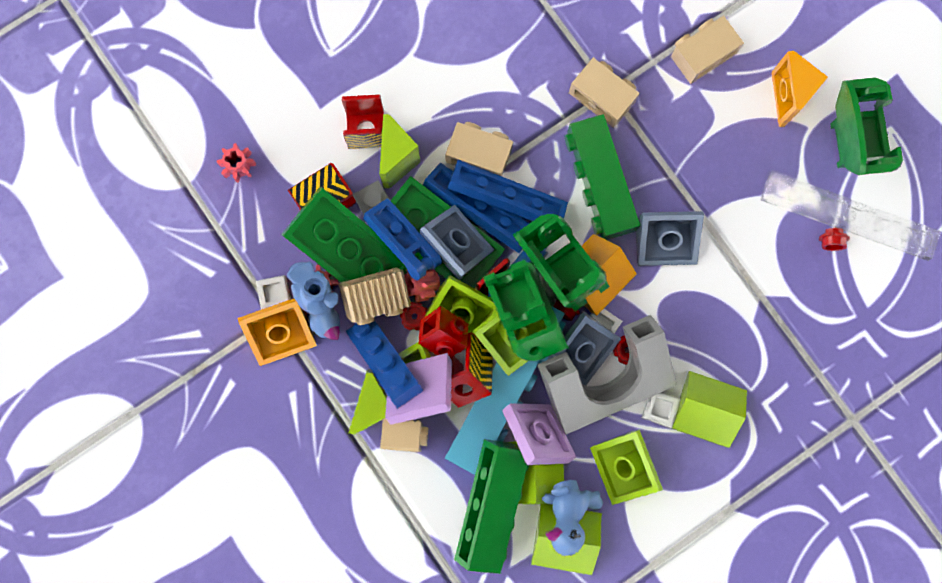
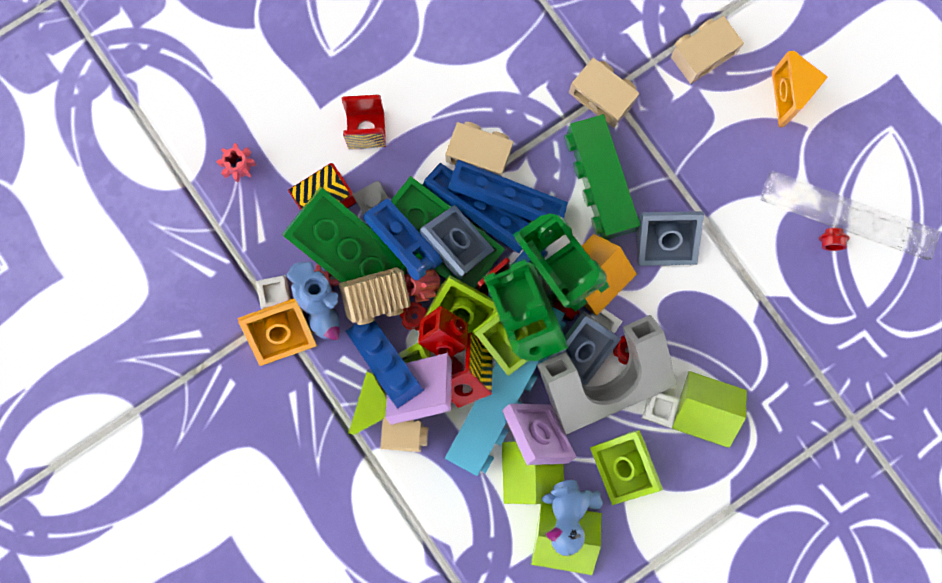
lime slope [379,114,421,189] -> none
green brick [454,439,529,574] -> none
green piece [830,77,903,175] -> none

